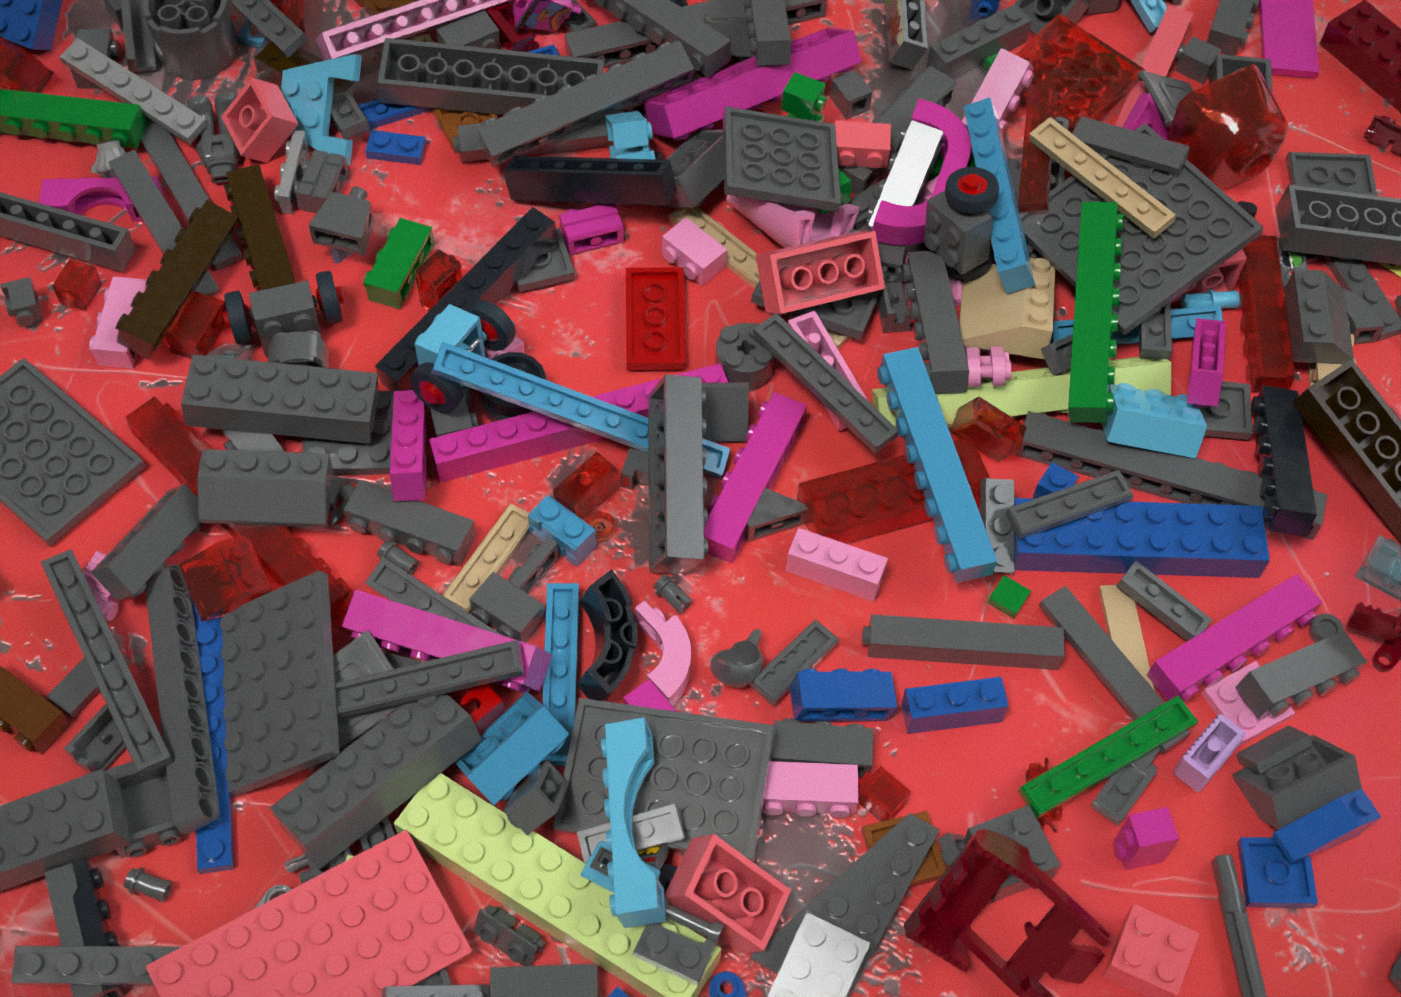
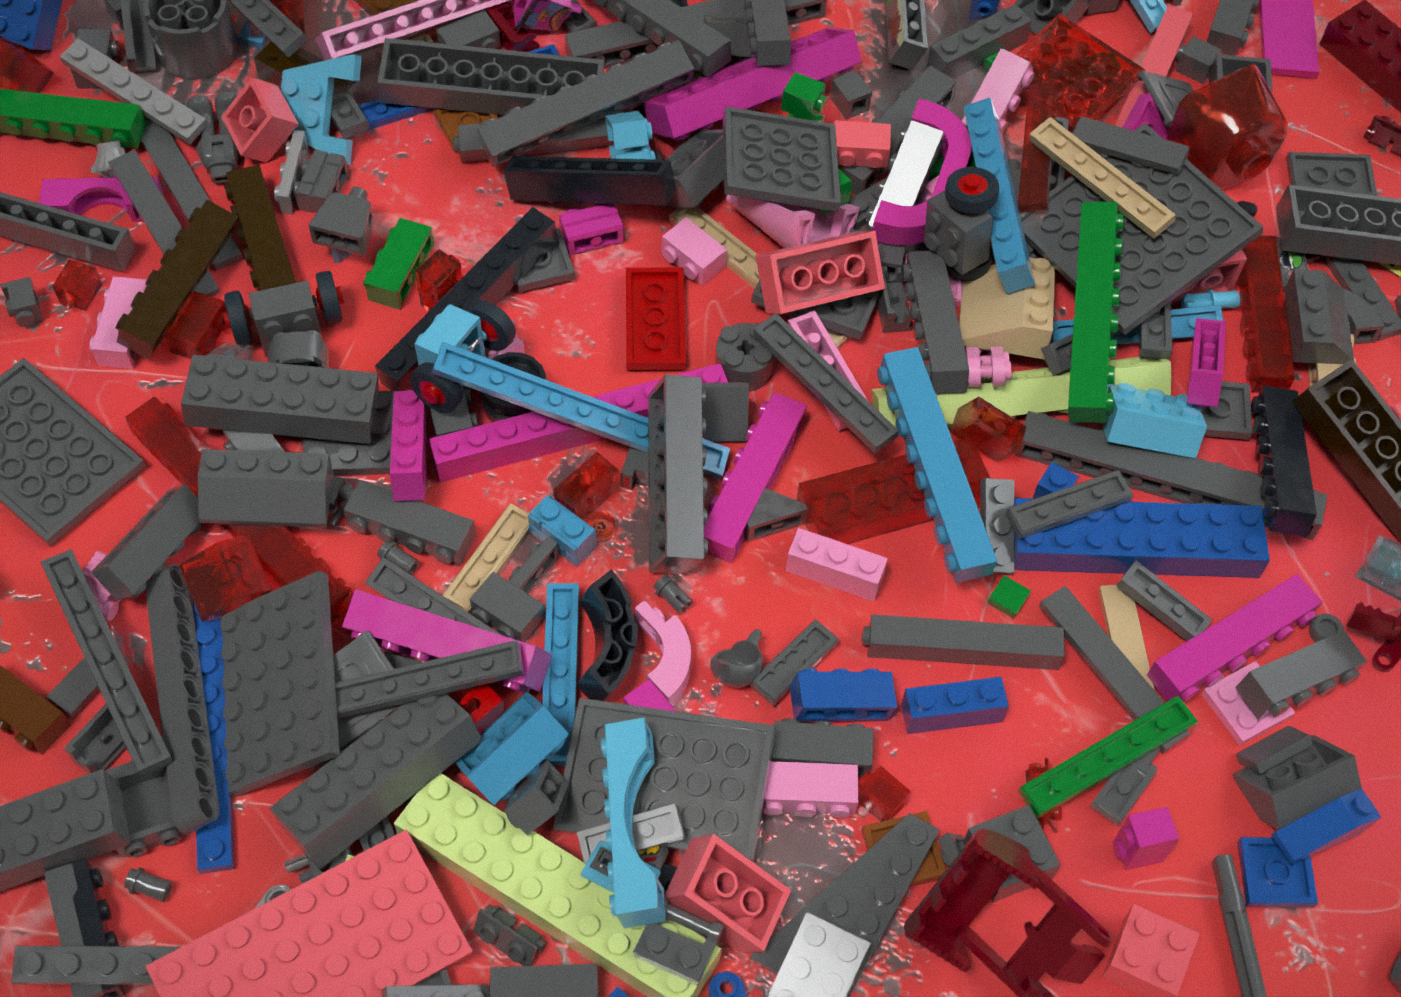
blue plate [365,130,427,165] -> none
lavender brick [1174,714,1246,792] -> none

